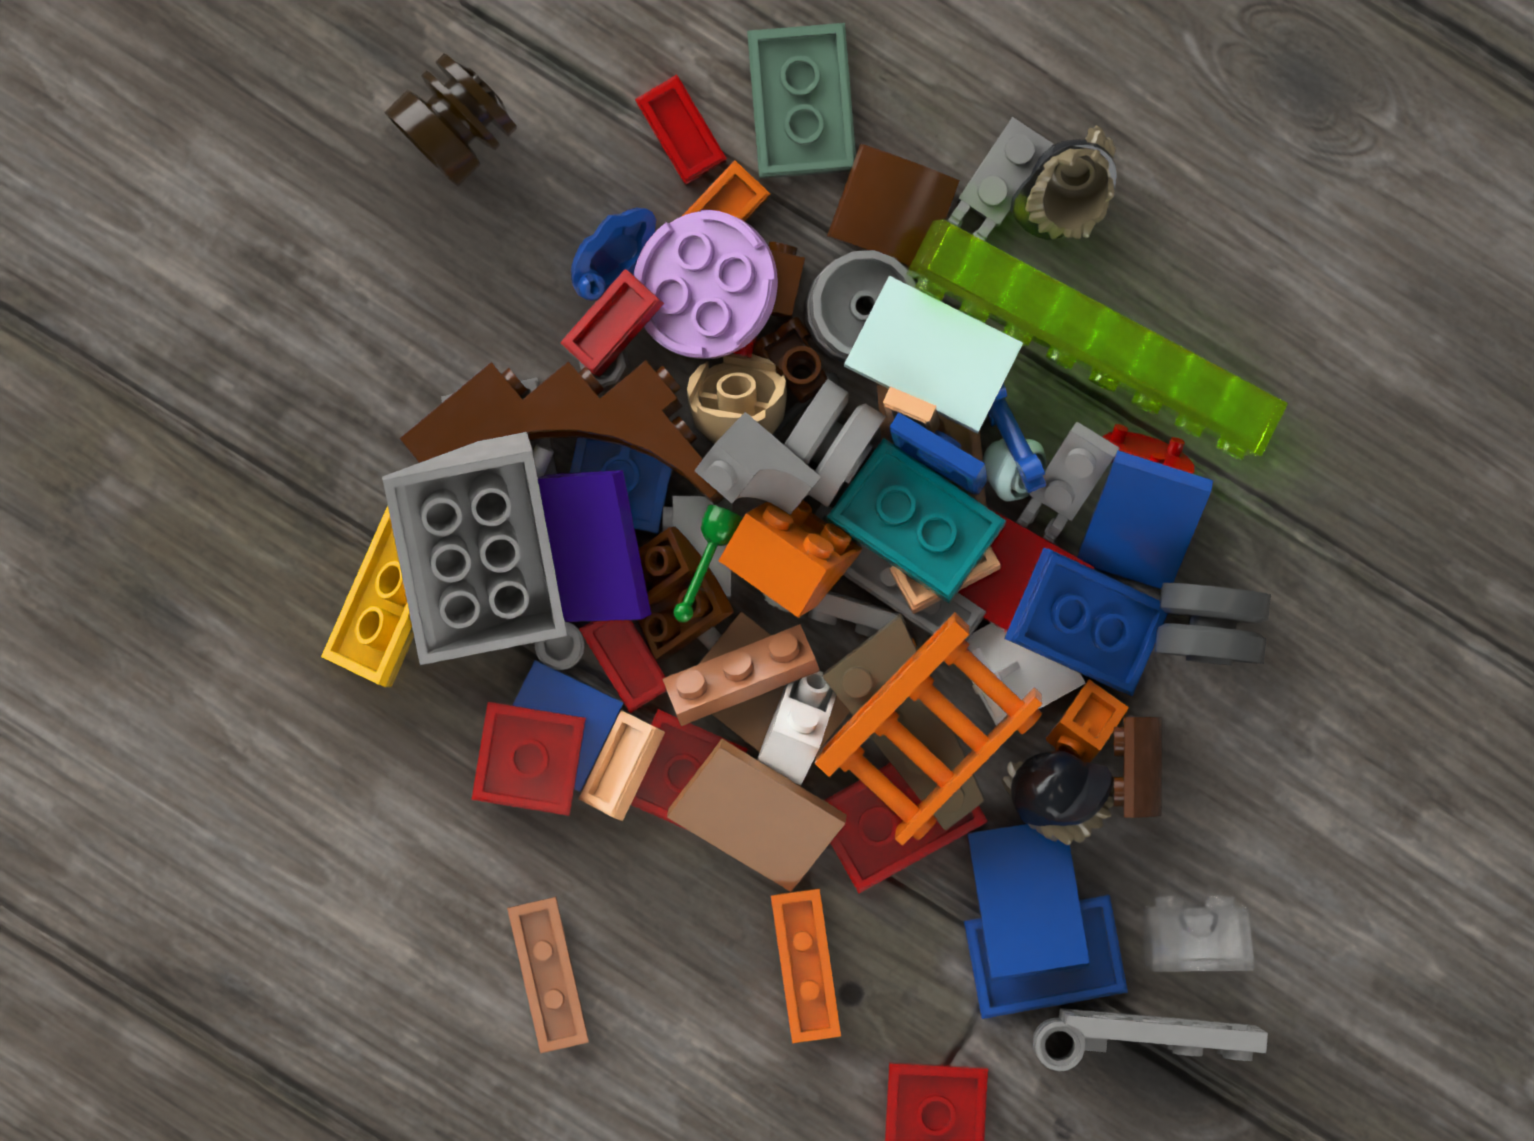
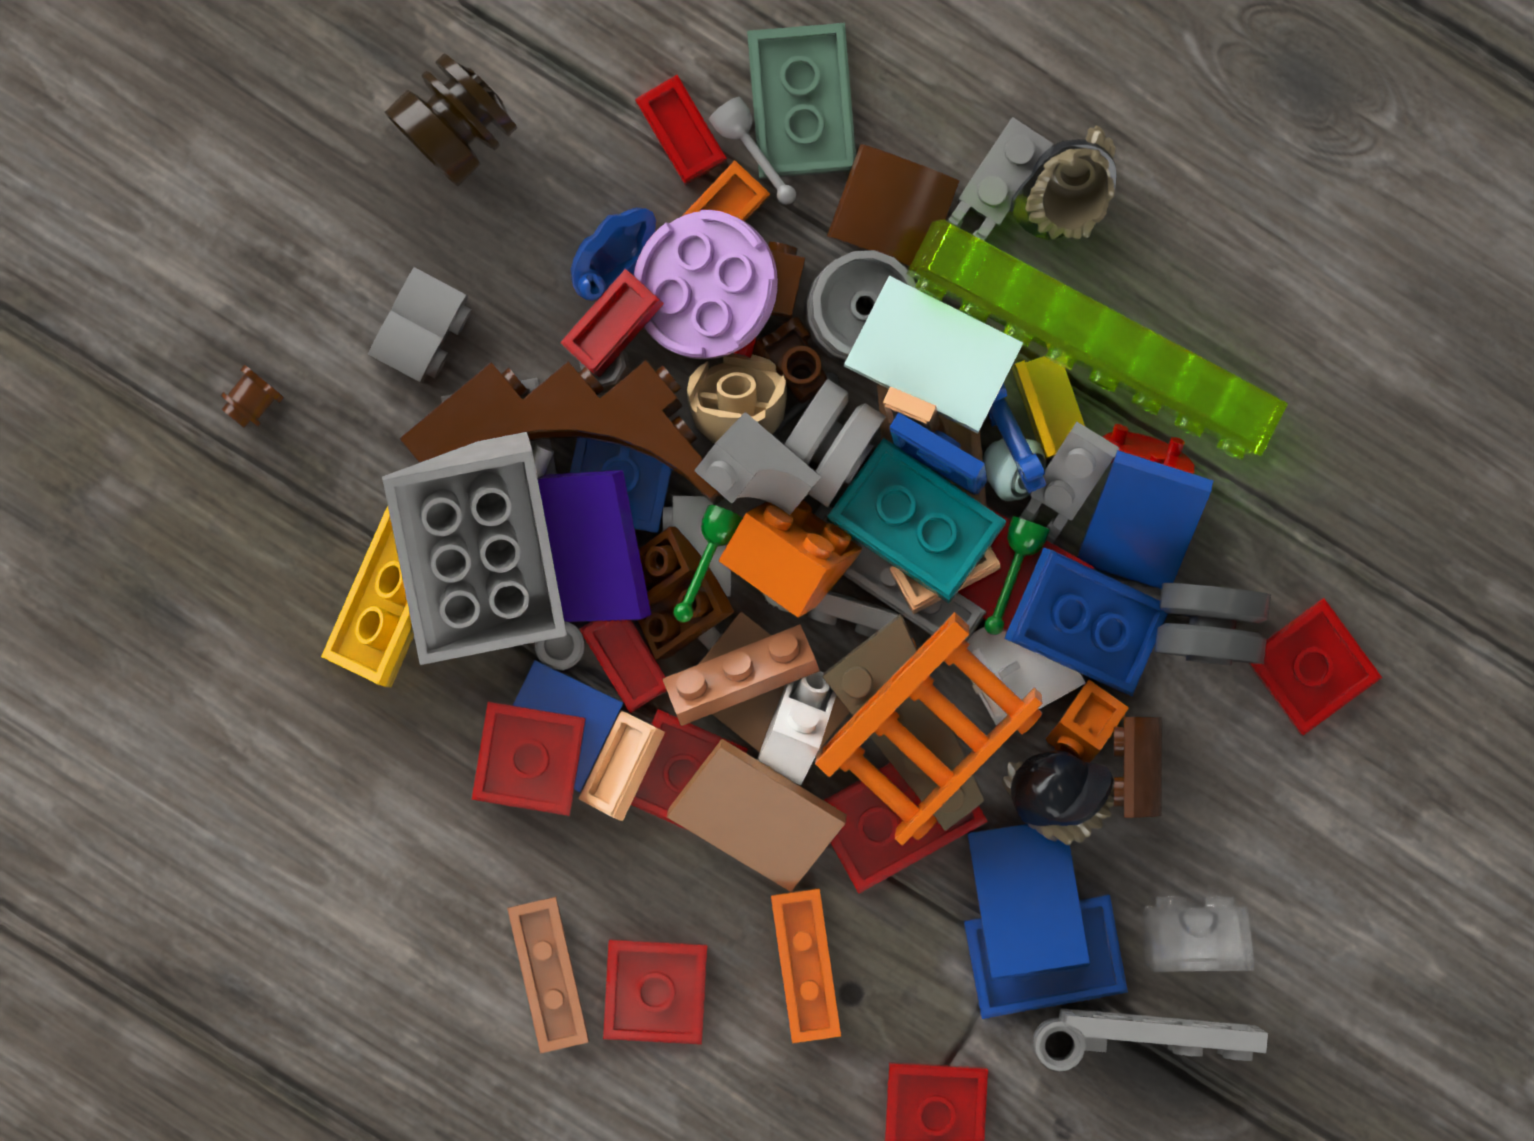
none -> reddish brown brick [220,364,284,428]
none -> light grey brick [368,267,472,384]
none -> red tile [603,939,707,1045]
none -> light grey hinge [709,97,796,205]
none -> green hinge [985,516,1050,635]
none -> yellow panel [1012,351,1085,460]
none -> red tile [1248,598,1383,736]

